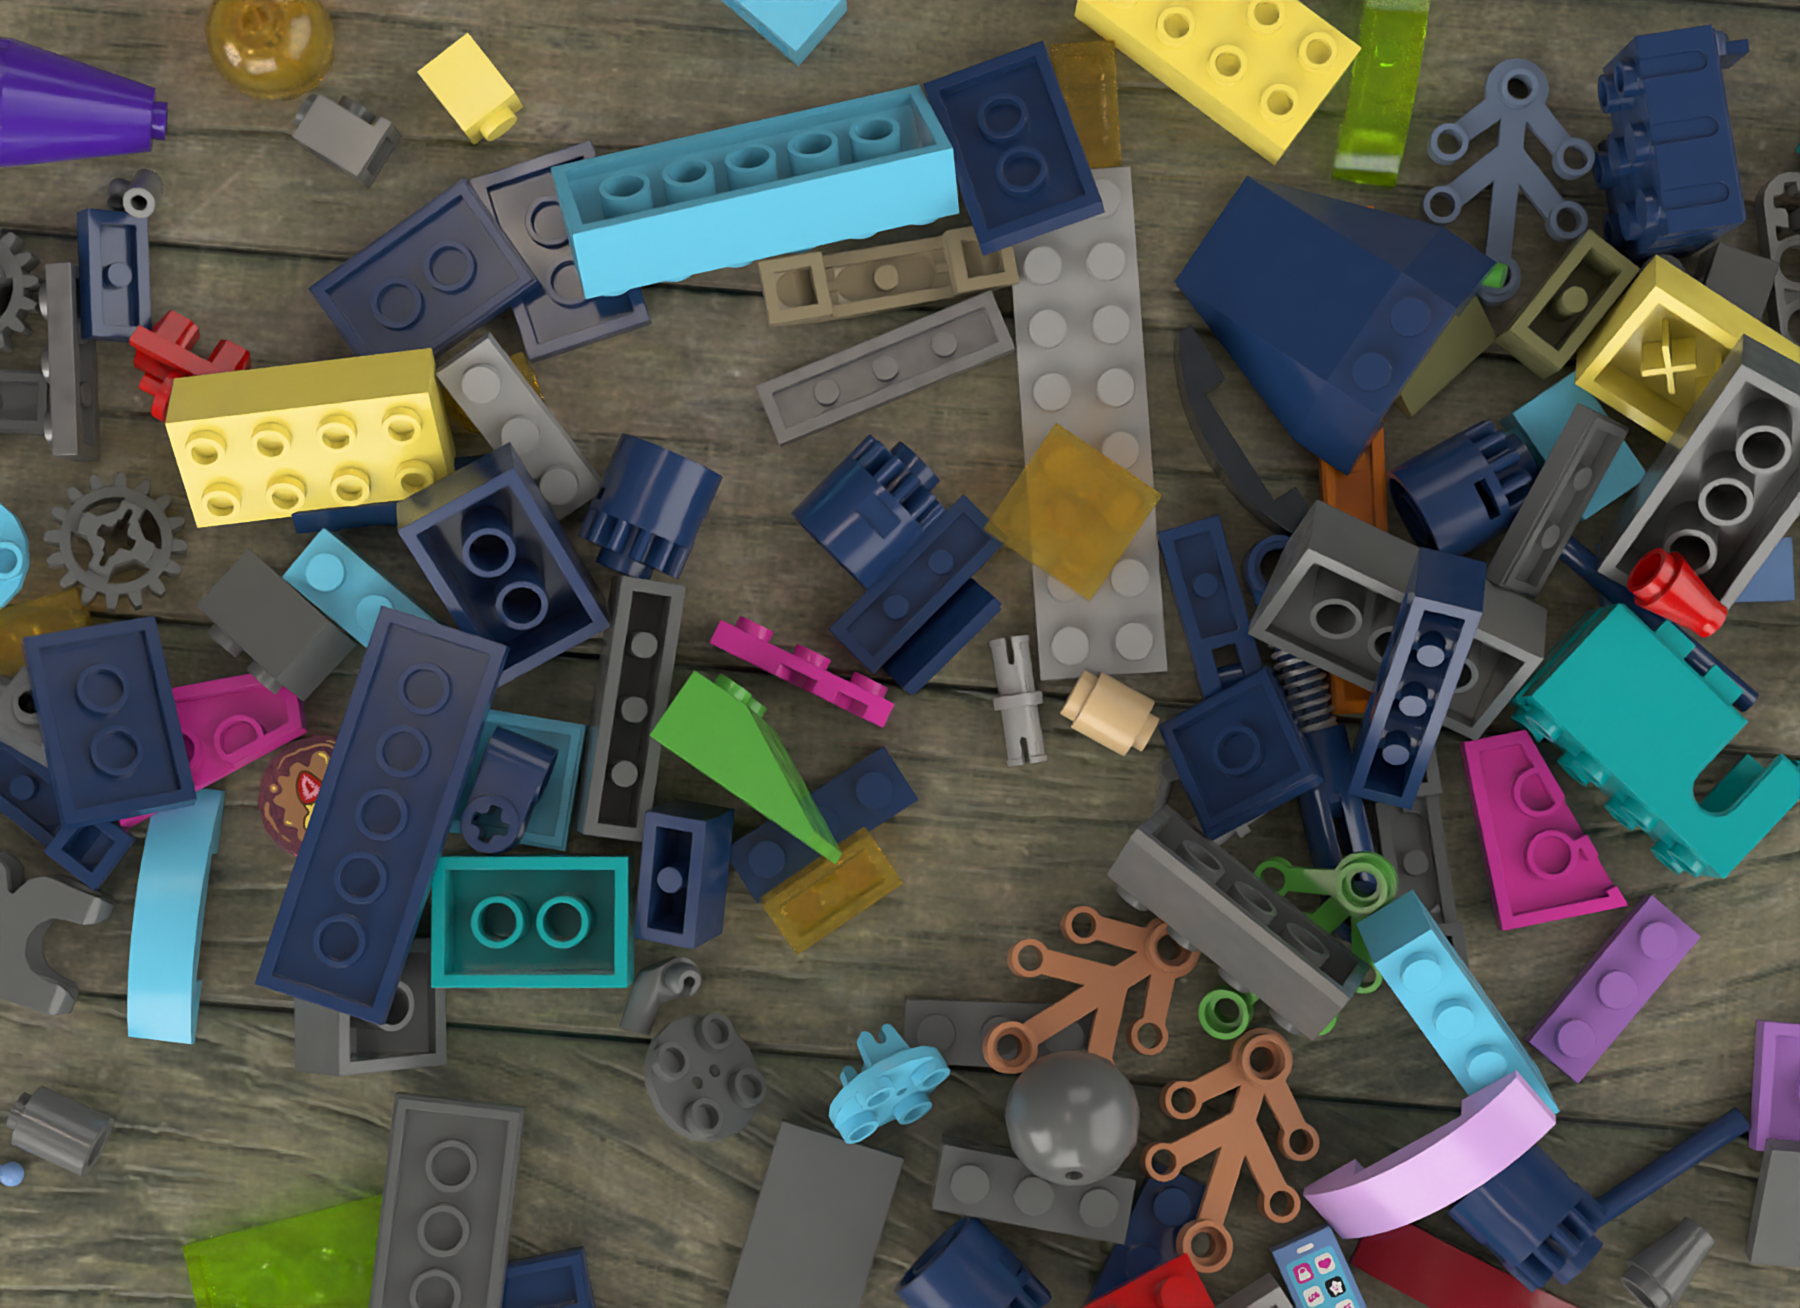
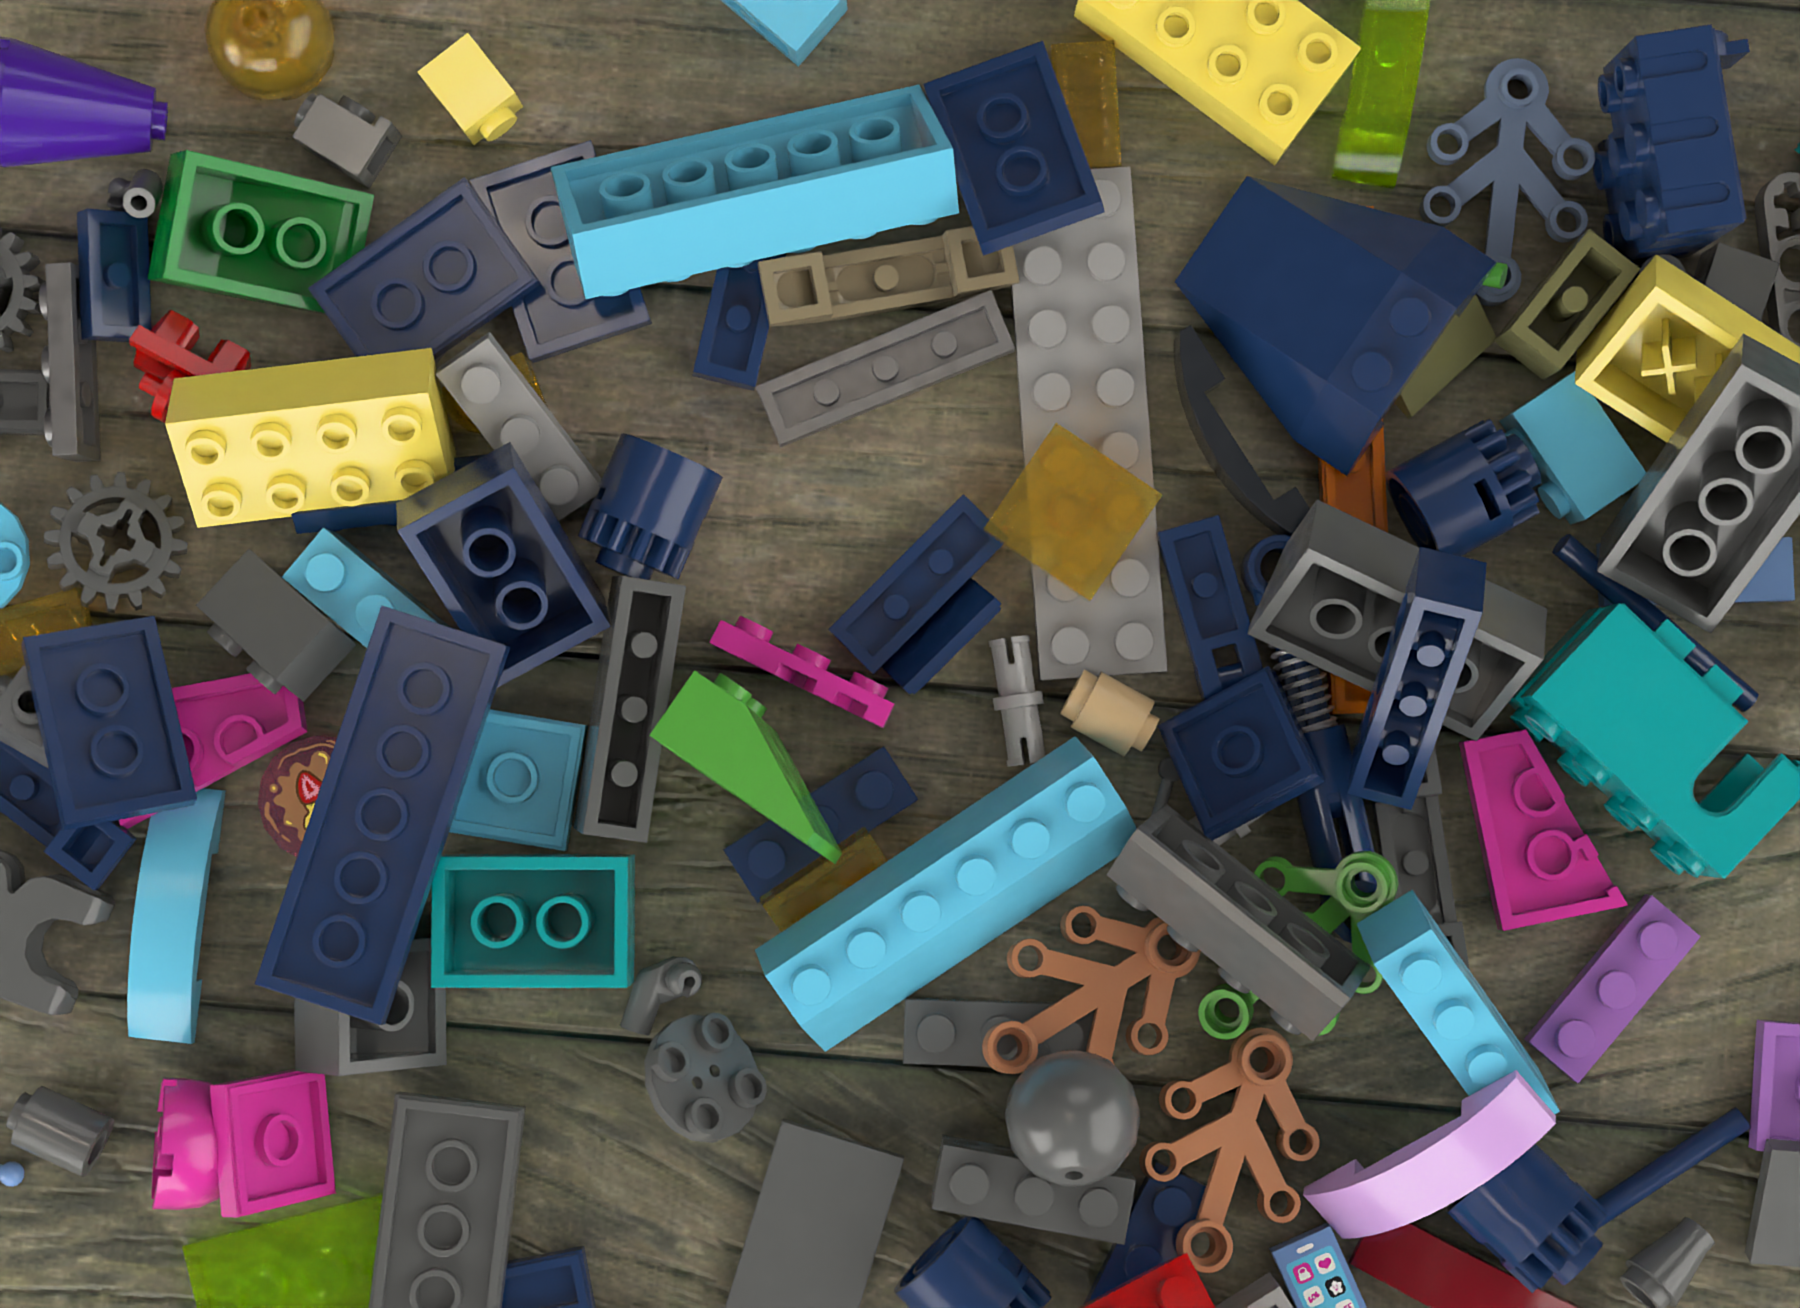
dark blue piece [460,726,559,854] -> none
dark blue brick [634,798,735,949] -> none
dark blue gear [790,434,946,591] -> none
medium azure plate [828,1024,950,1144] -> none
dark grey tile [1486,403,1629,600] -> none
red cone [1627,548,1728,638] -> none
none -> green slope [147,150,374,315]
none -> dark pink cylinder [151,1077,220,1210]
none -> dark pink tile [210,1069,336,1218]
none -> dark blue plate [692,253,786,391]
none -> medium azure slope [755,736,1137,1052]

